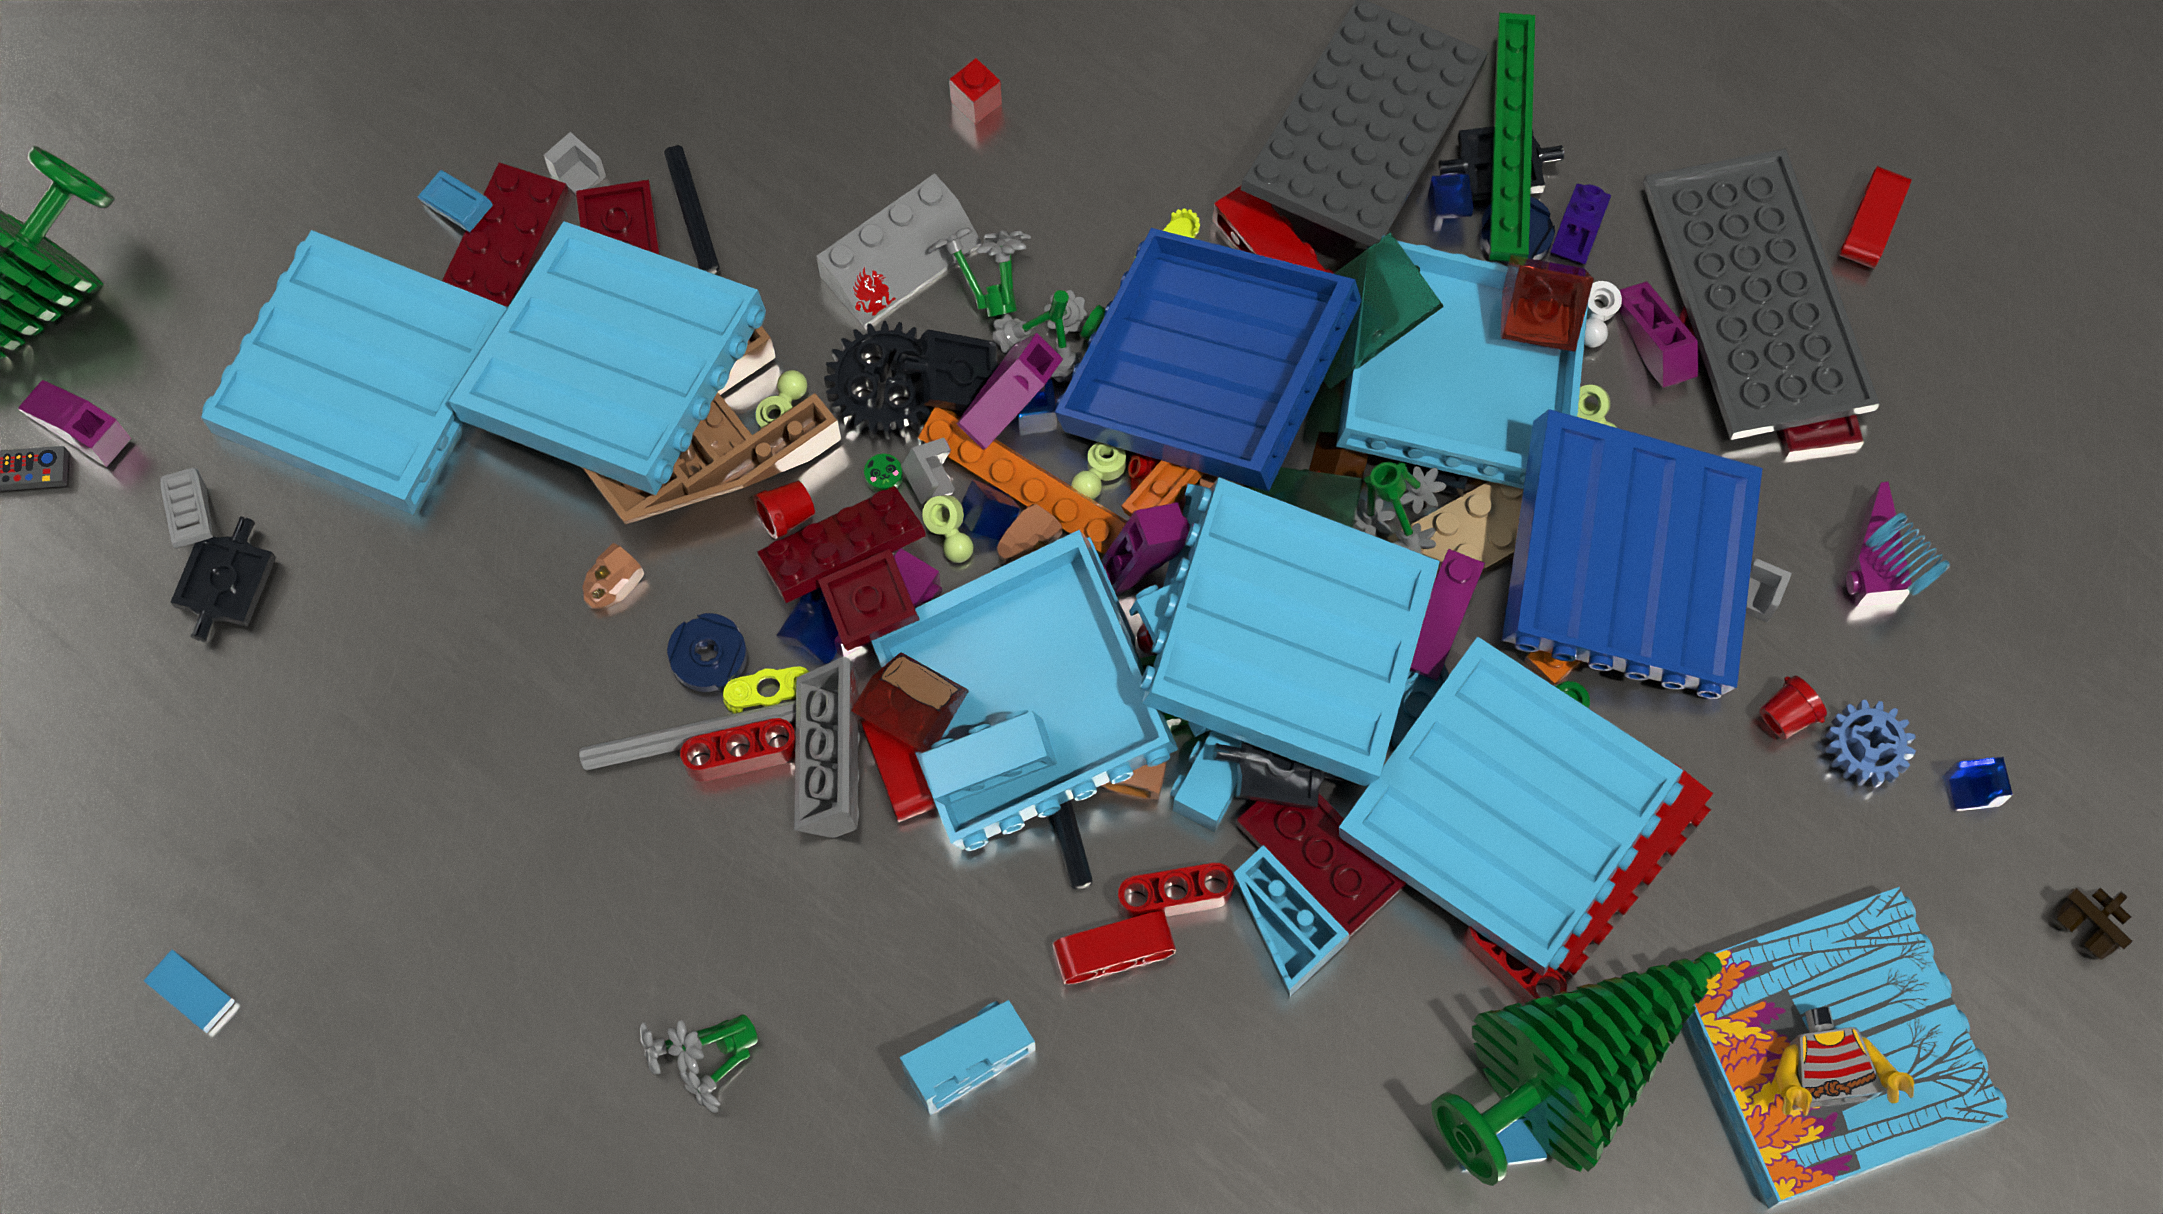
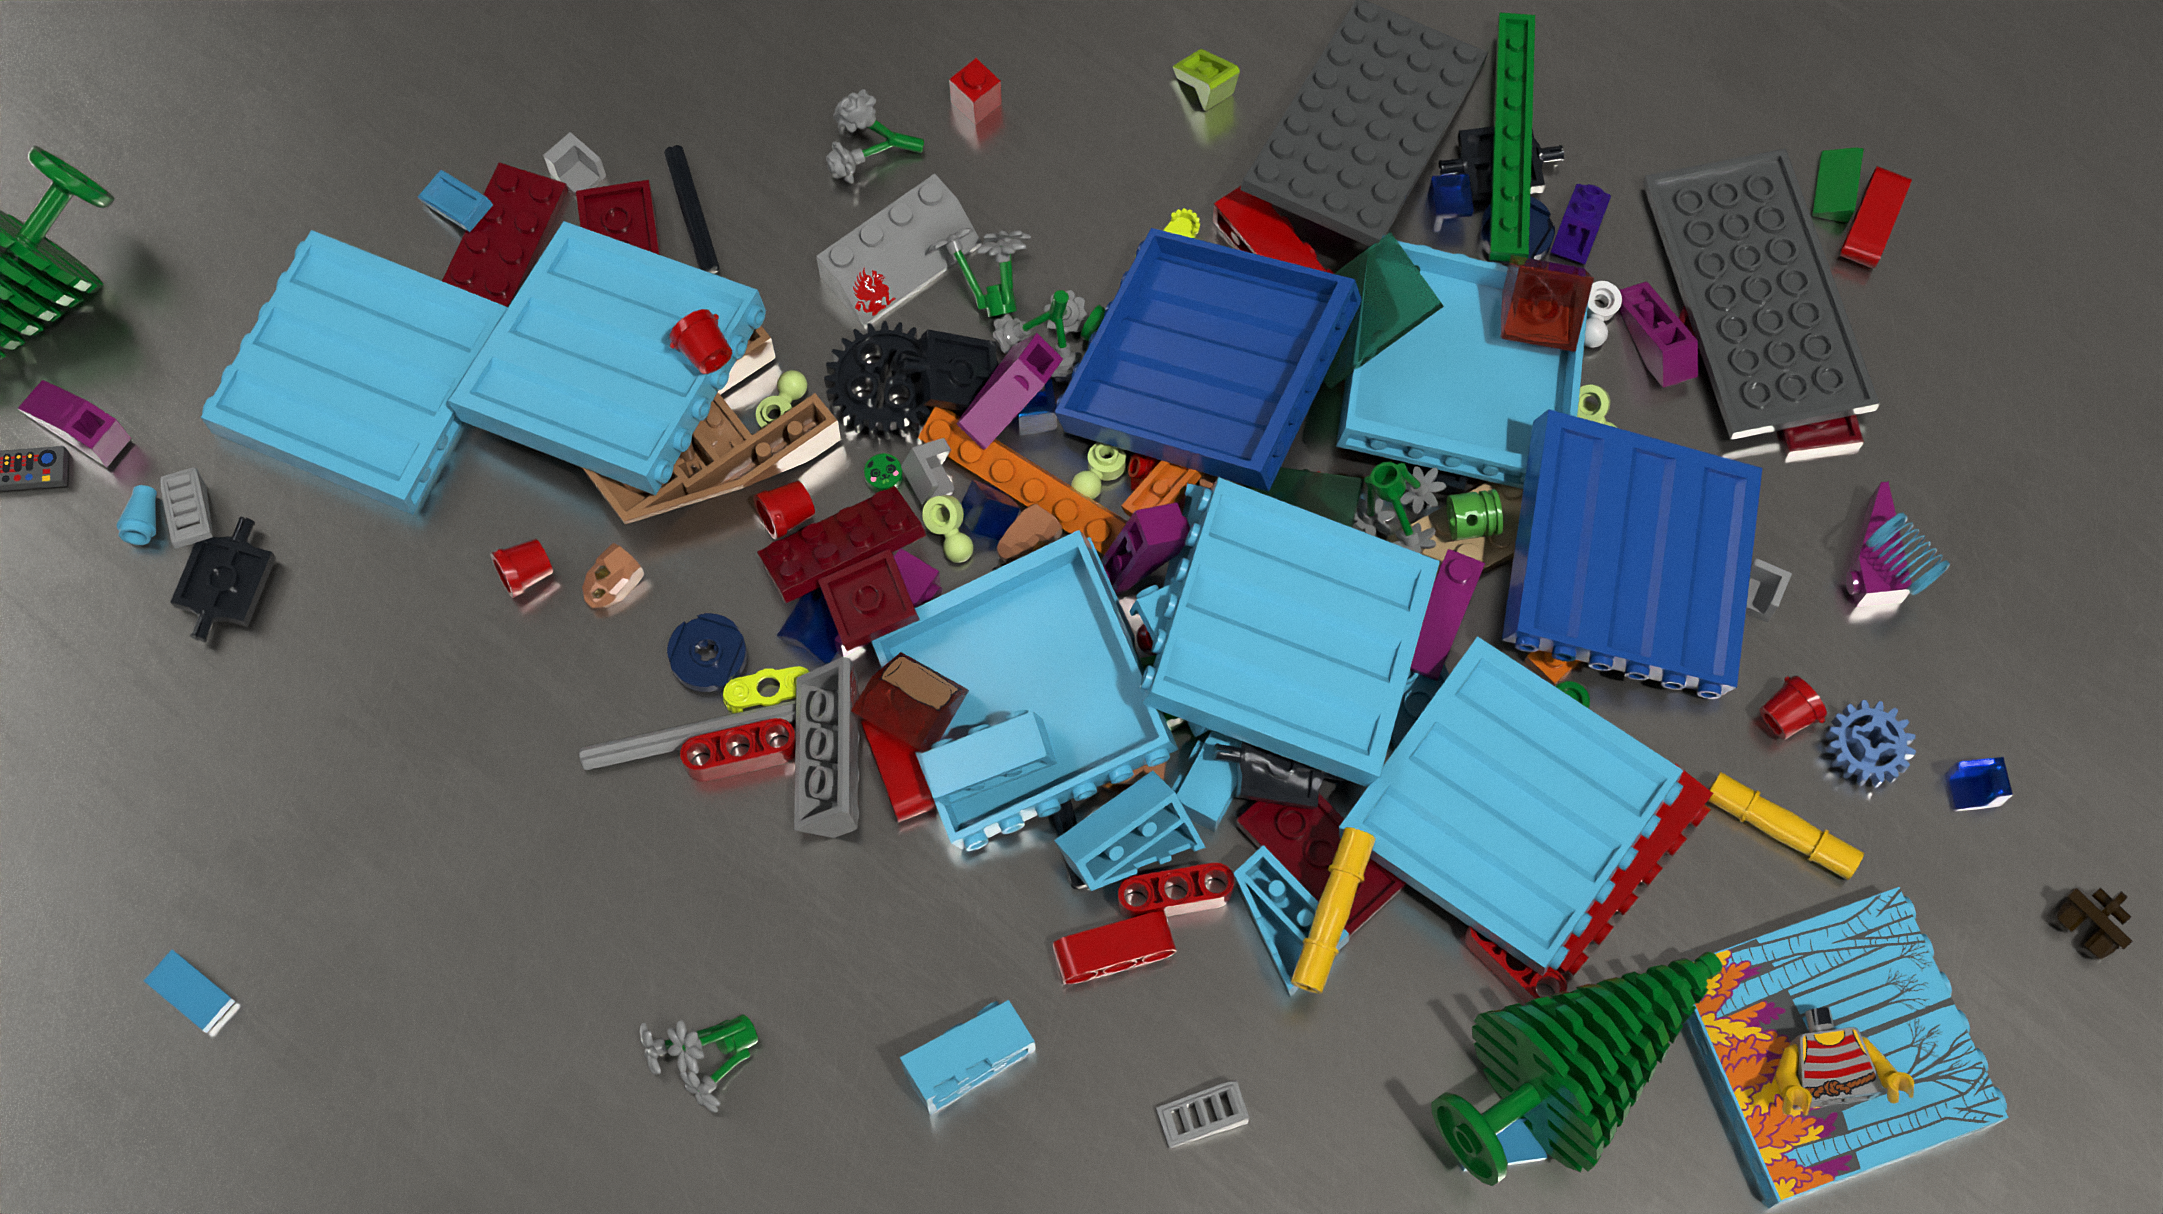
reddish brown panel [1308,431,1369,489] -> none
none -> medium azure cone [116,485,157,545]
none -> red piece [490,538,553,598]
none -> red piece [669,309,732,374]
none -> light grey plant [826,89,924,184]
none -> medium azure wedge [1054,770,1206,891]
none -> light grey slope [1156,1079,1249,1149]
none -> lime slope [1172,49,1240,111]
none -> yellow piece [1290,827,1376,994]
none -> bright green piece [1446,489,1503,541]
none -> yellow piece [1708,771,1864,880]
none -> green slope [1812,147,1864,223]

